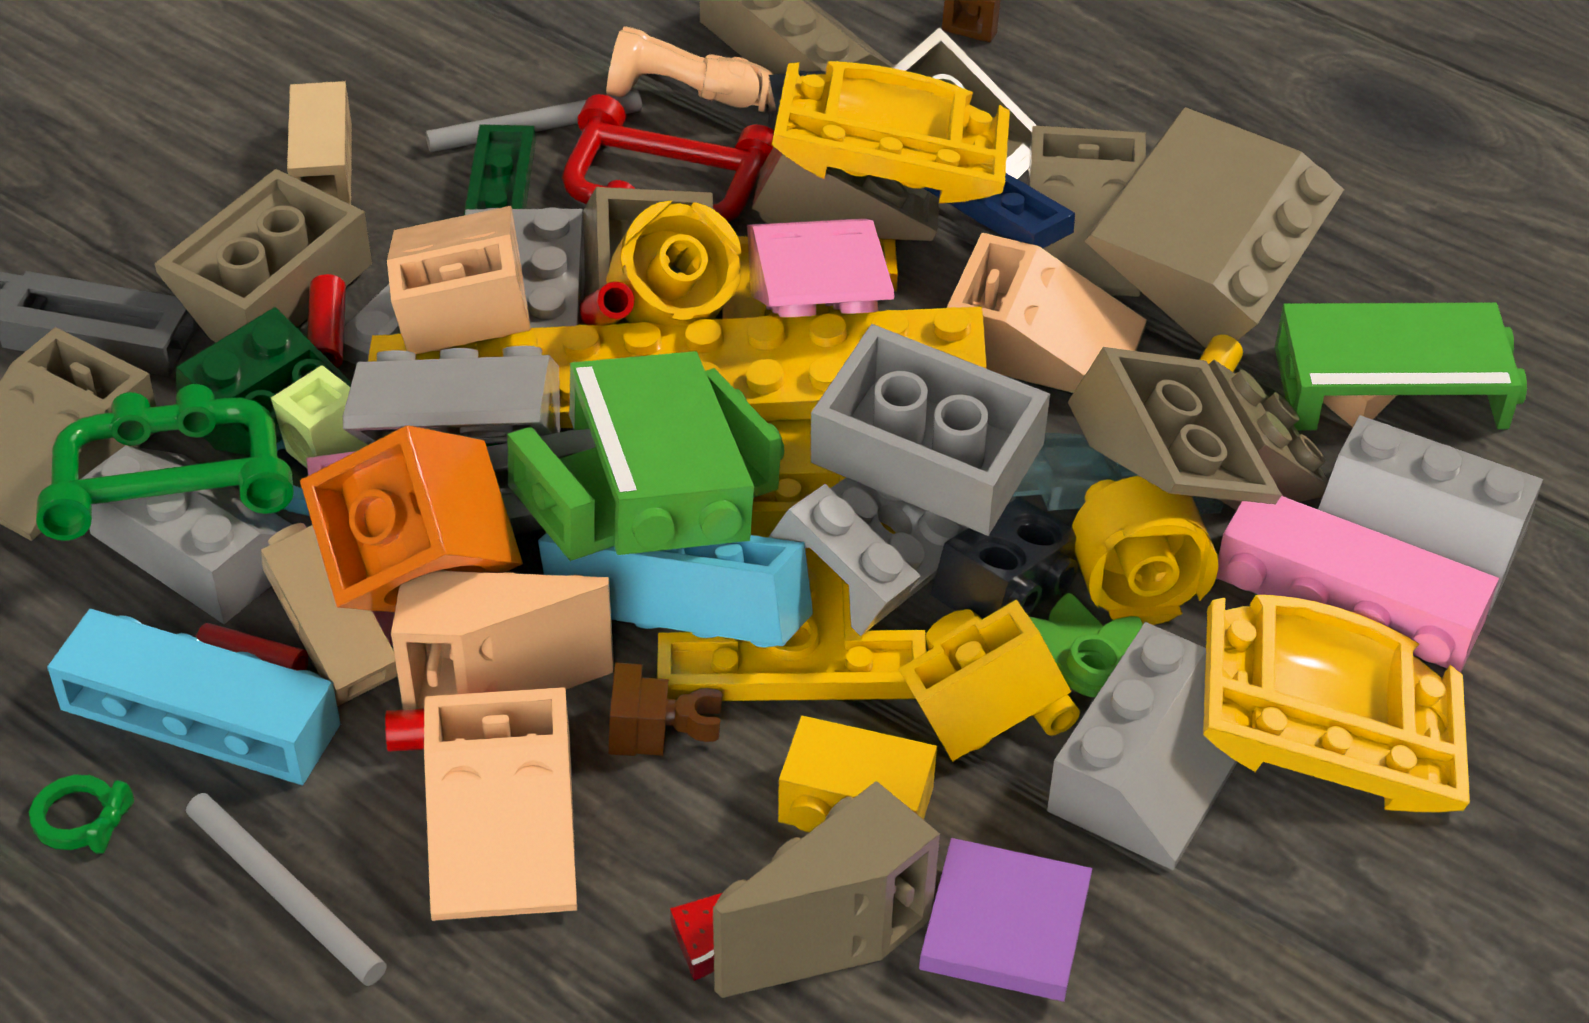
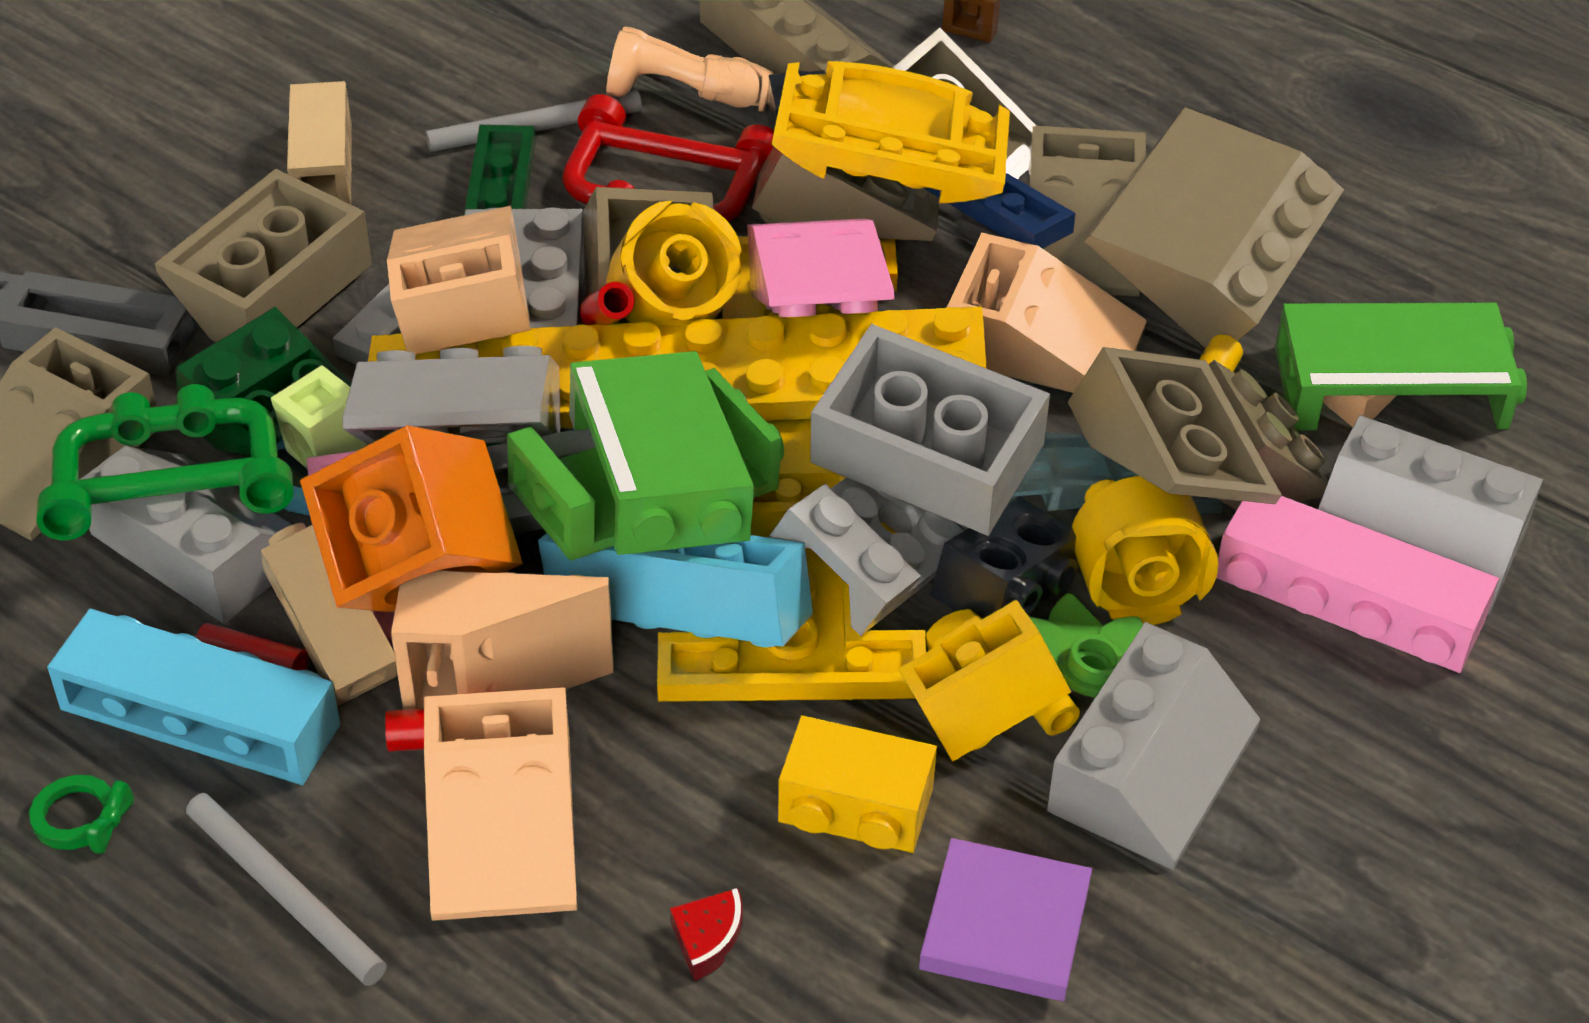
red hinge [307,274,346,368] -> none
reddish brown piece [608,663,722,756] -> none
dark tan slope [713,781,940,998] -> none
yellow slope [1203,595,1470,812] -> none

